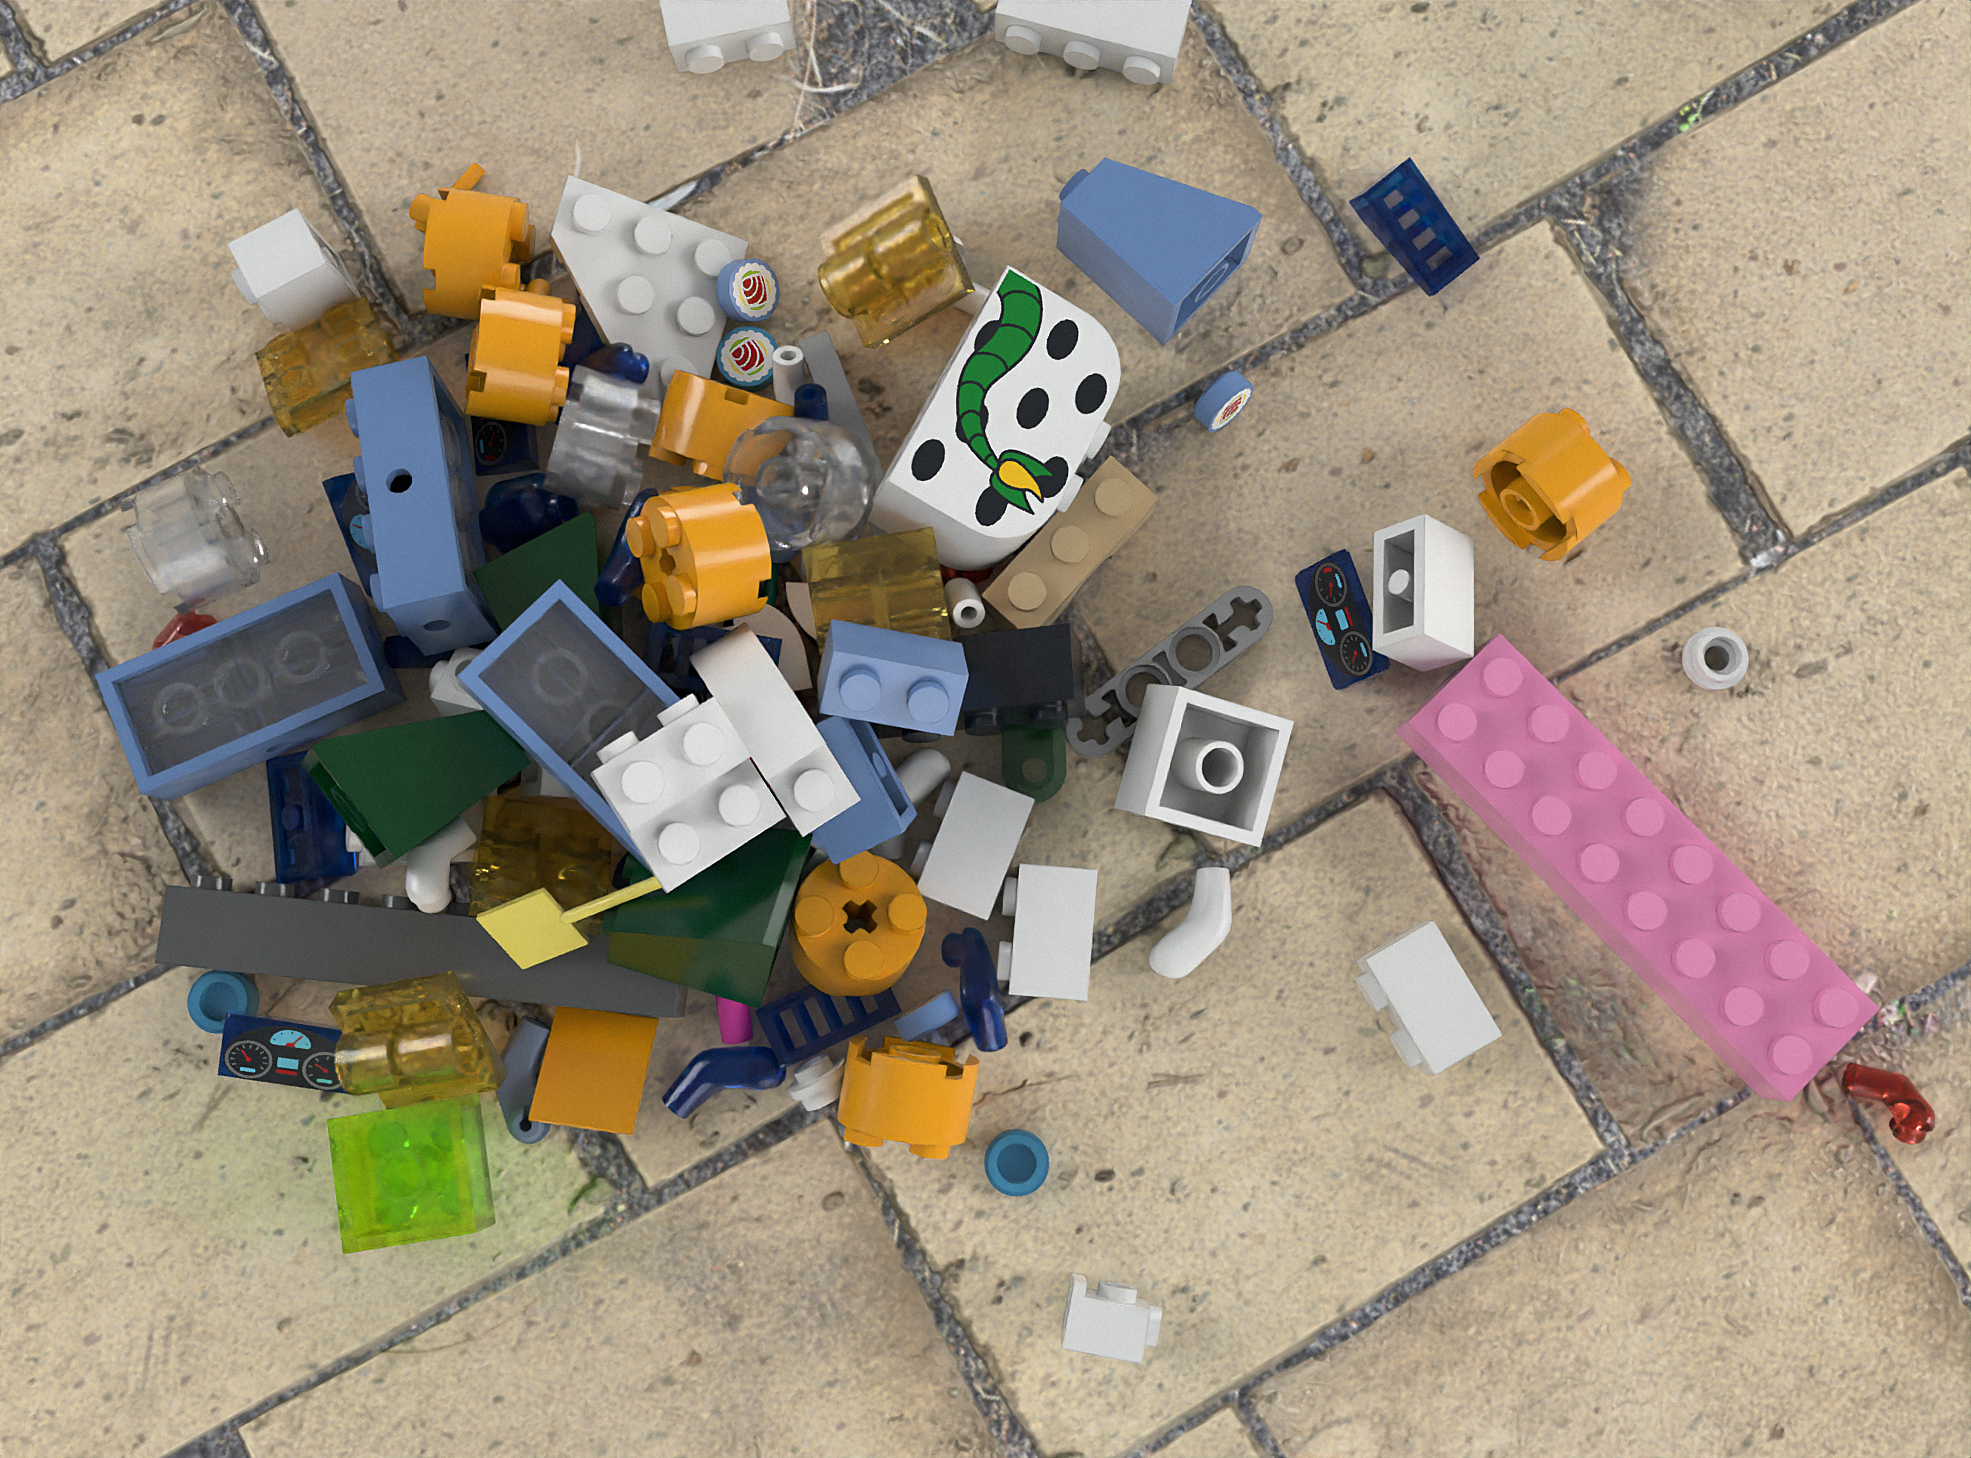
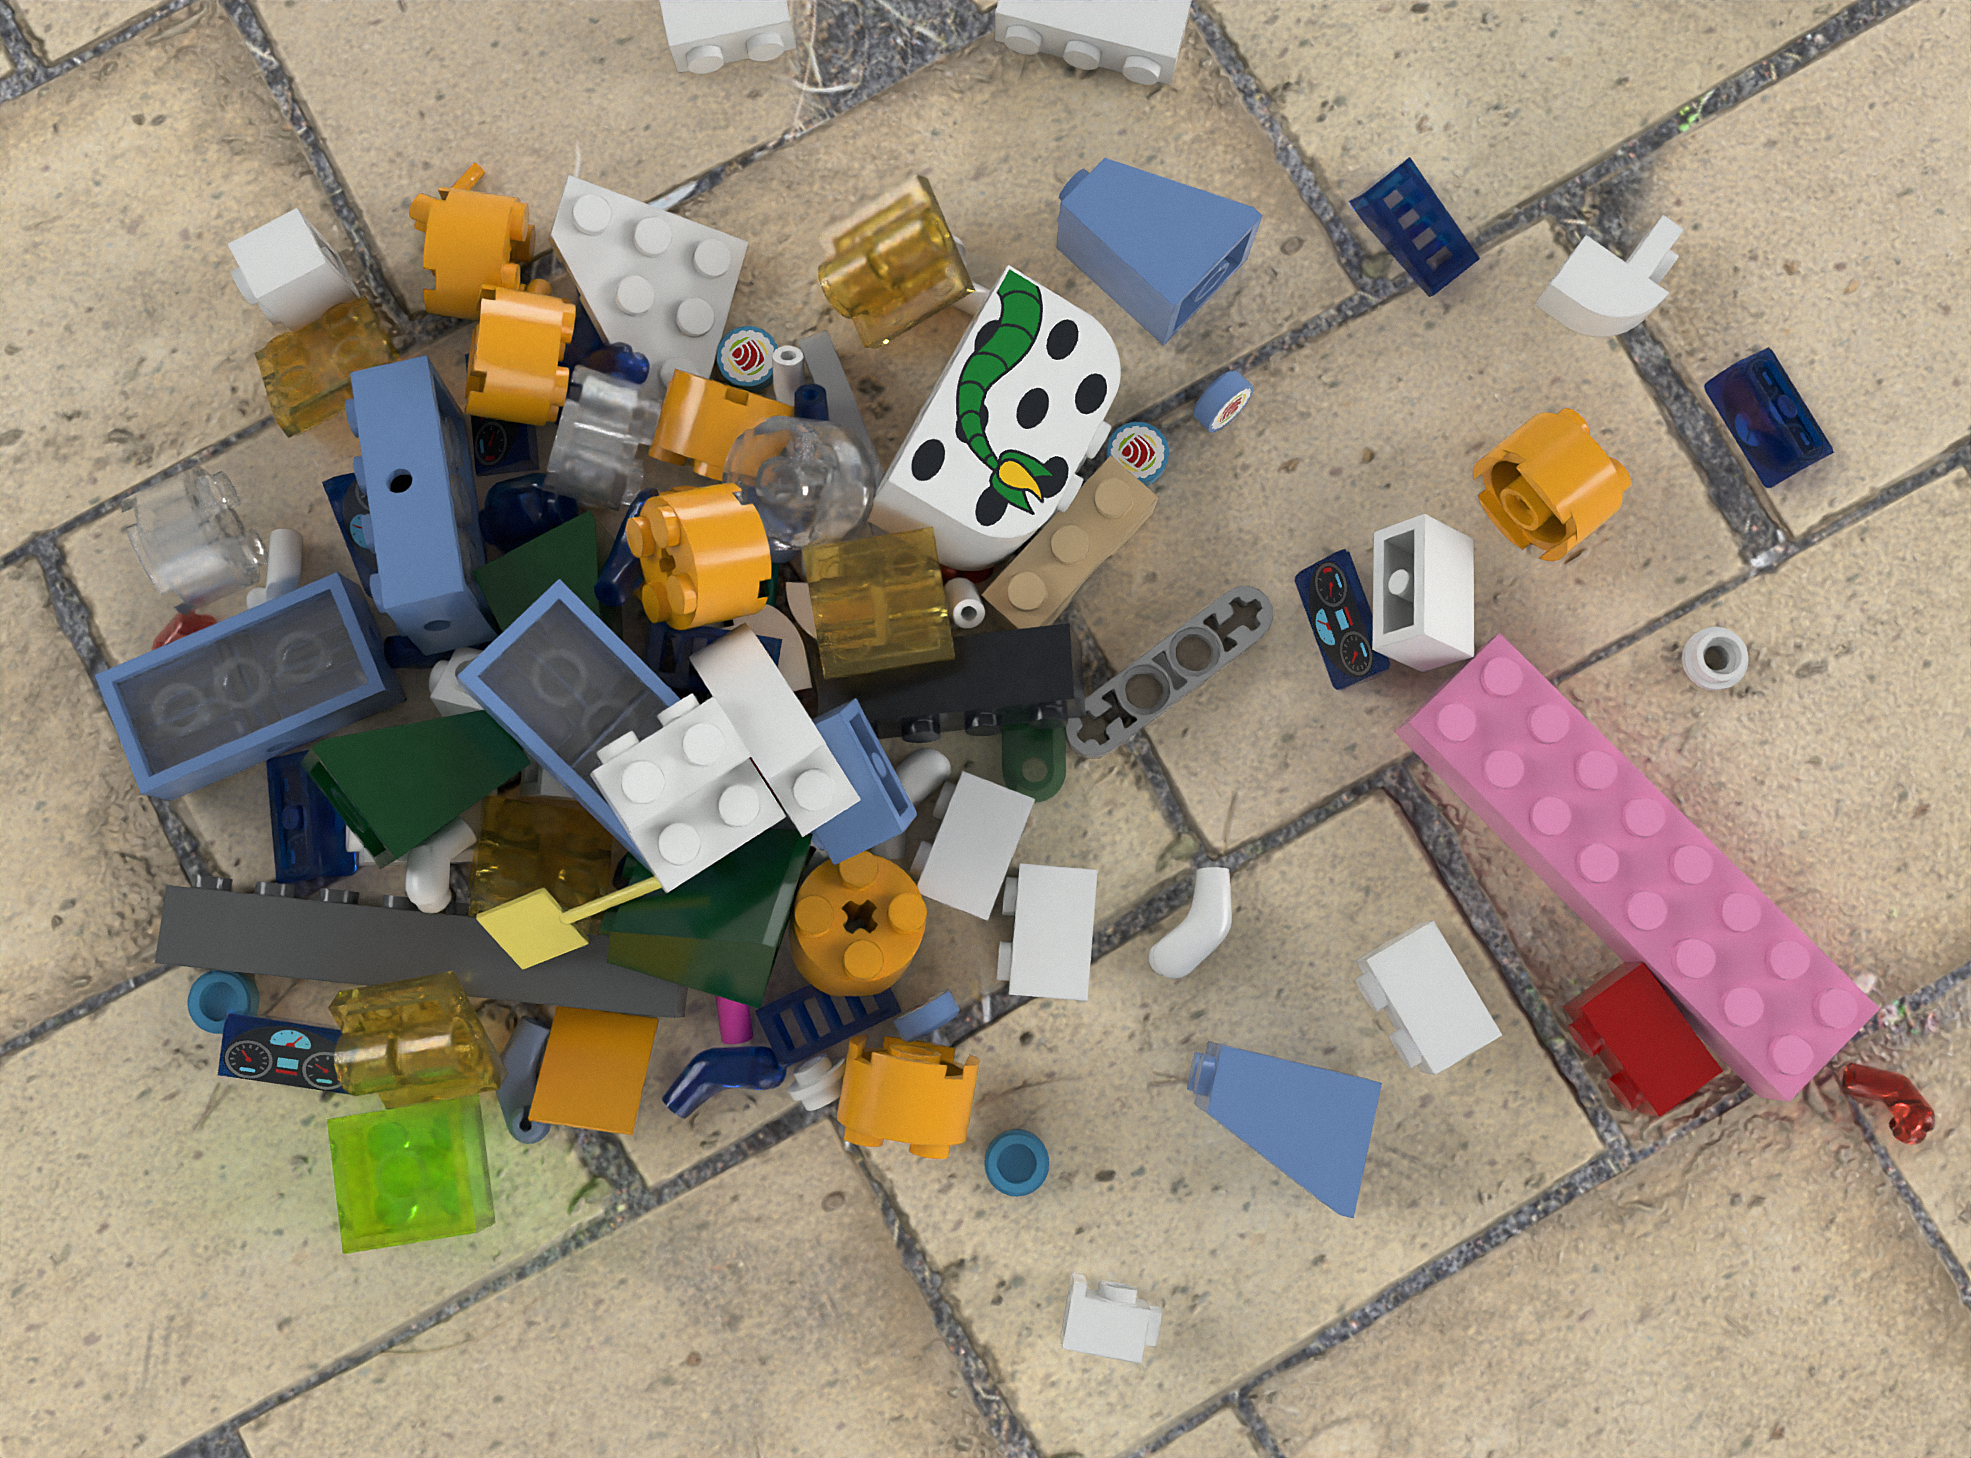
tile [716,258,780,323] -> none
medium blue brick [817,619,969,736] -> none
clear blue arm [941,927,1008,1052] -> none
white brick [1114,684,1294,847] -> none
none -> white arm [247,529,303,621]
none -> tile [1105,422,1169,486]
none -> medium blue slope [1187,1041,1382,1219]
none -> white brick [1534,215,1684,337]
none -> red brick [1562,962,1723,1117]
none -> clear blue slope [1704,347,1834,488]

